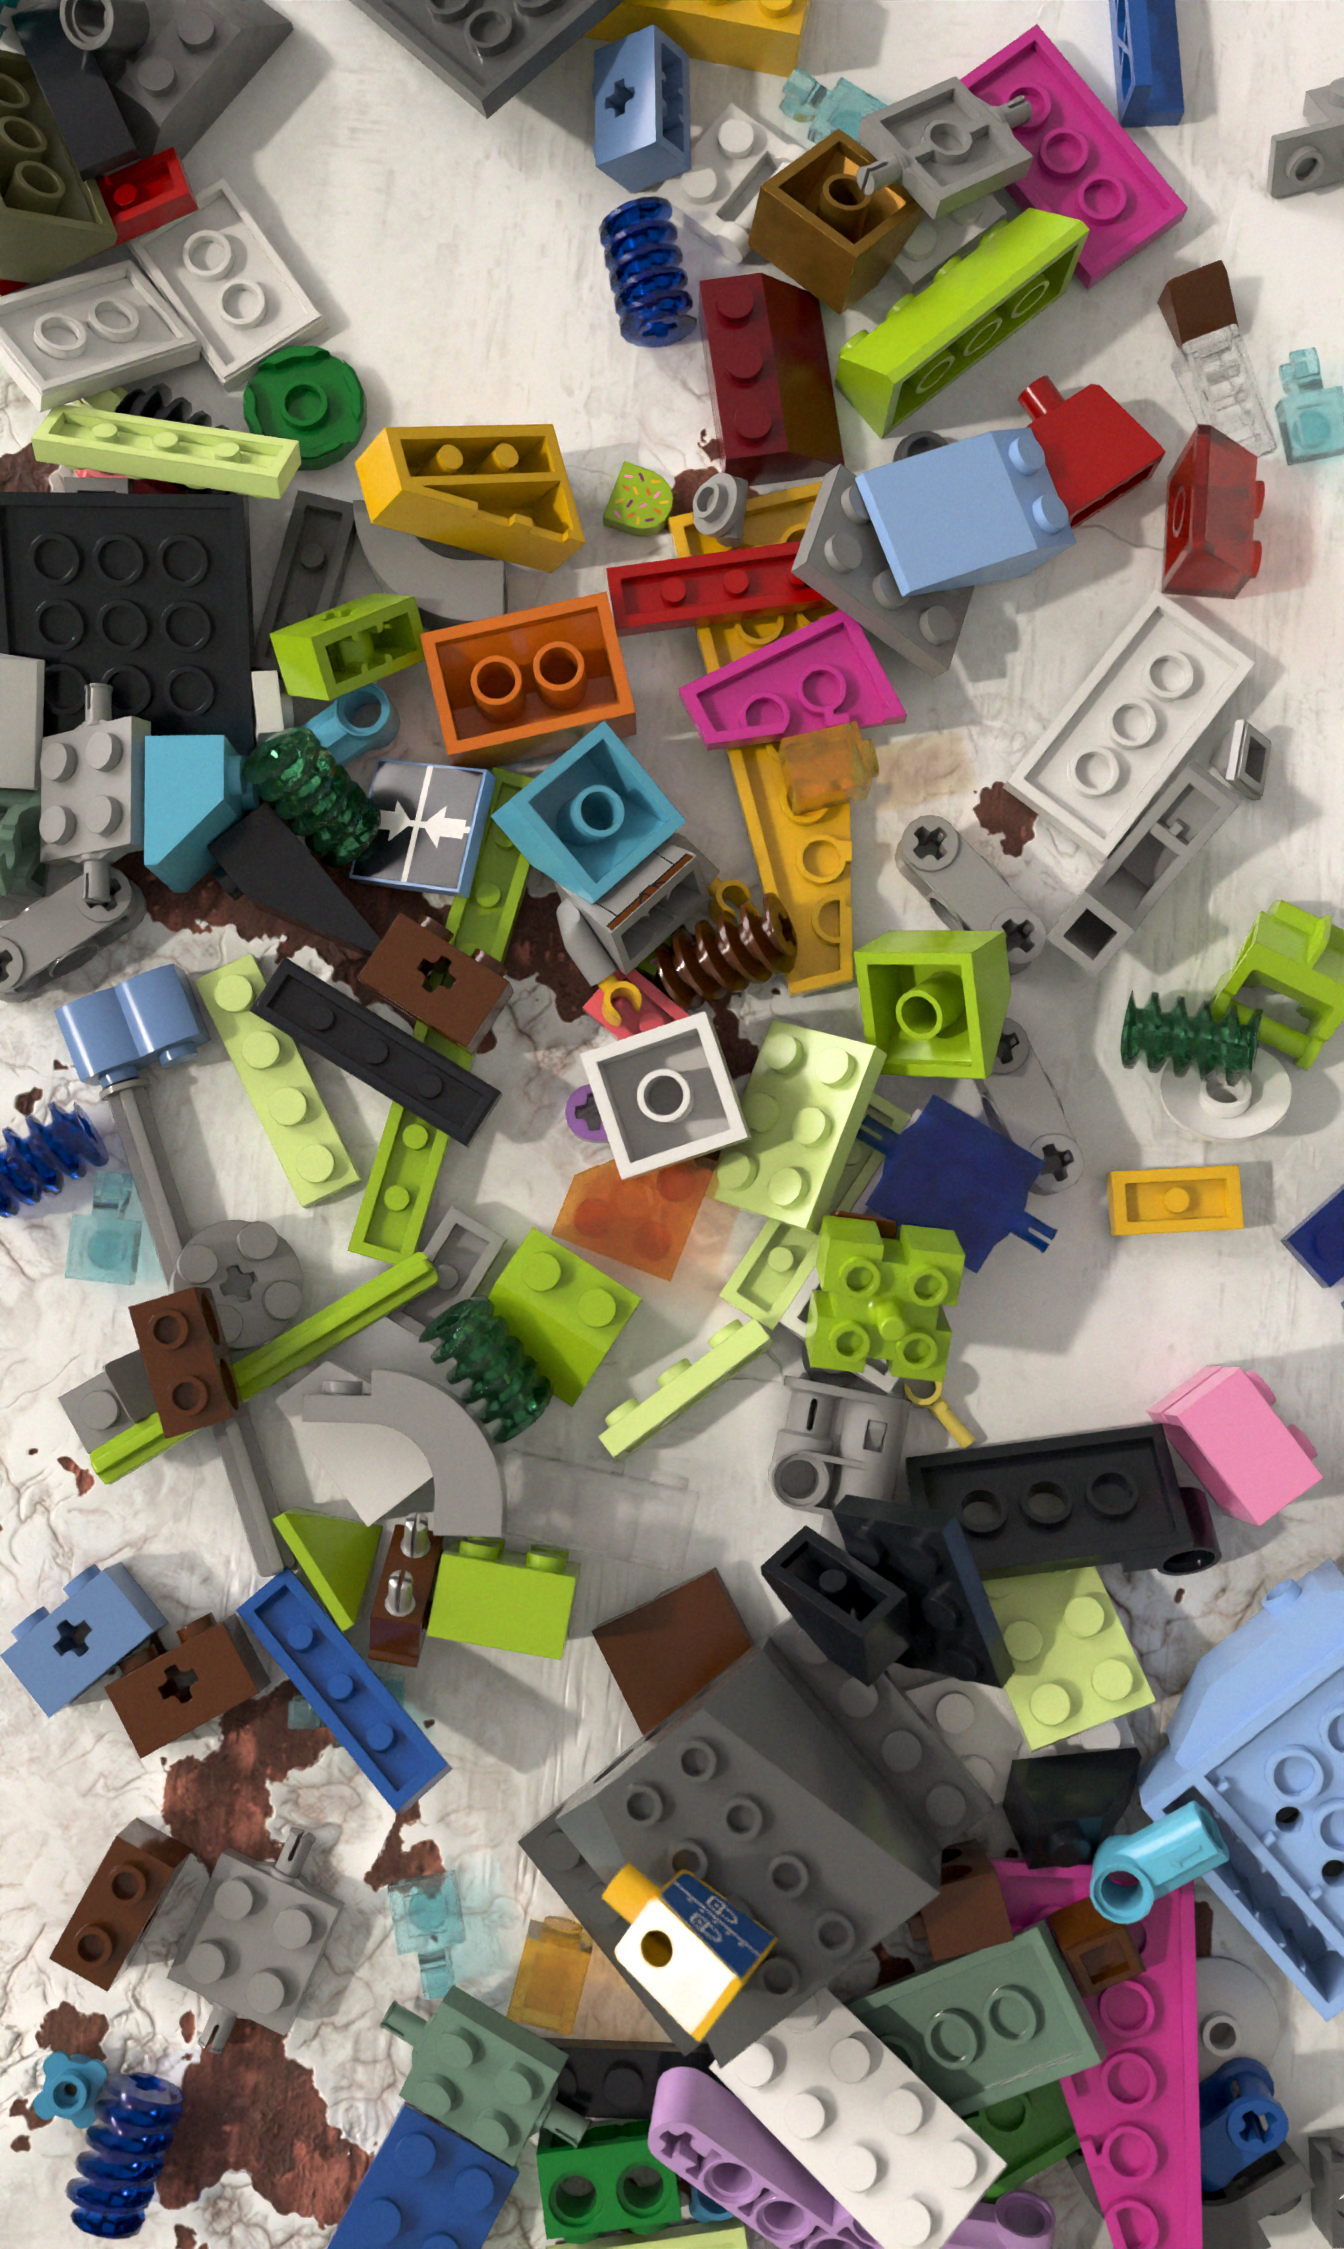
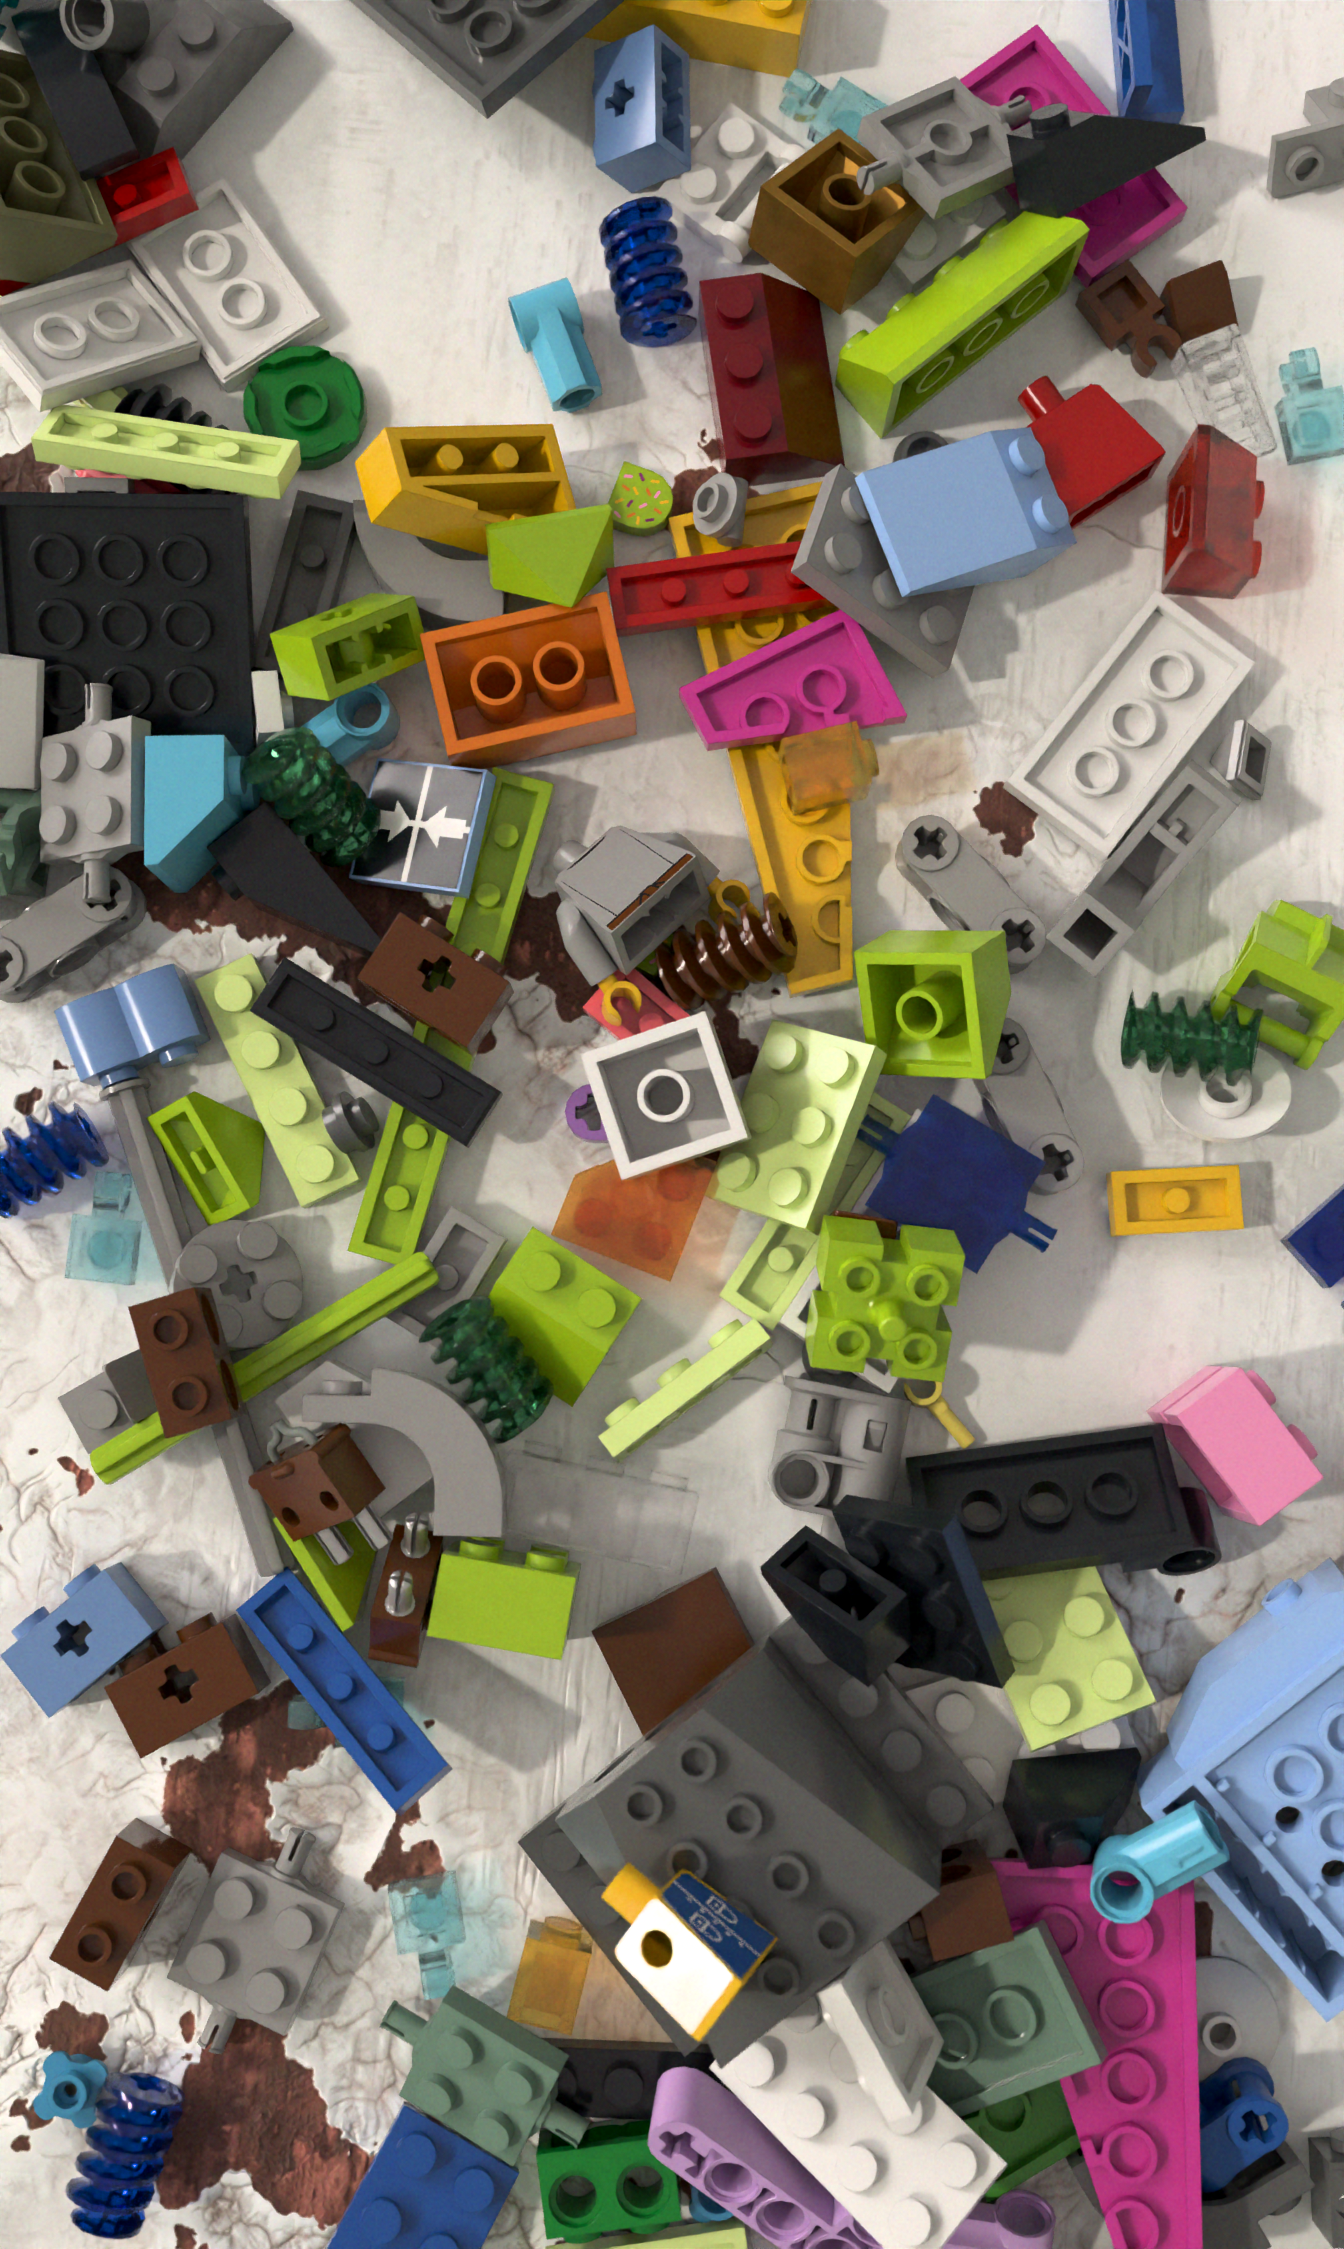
medium azure slope [491,721,687,904] -> none
reddish brown slope [1049,1896,1147,1998] -> none
none -> lime slope [146,1091,265,1226]
none -> reddish brown piece [248,1418,393,1565]
none -> dark grey plate [322,1091,379,1154]
none -> lime slope [485,504,614,608]
none -> medium azure piece [508,278,602,413]
none -> white plate [817,1937,944,2124]
none -> black slope [1006,103,1206,218]
none -> reddish brown plate [1075,259,1183,379]

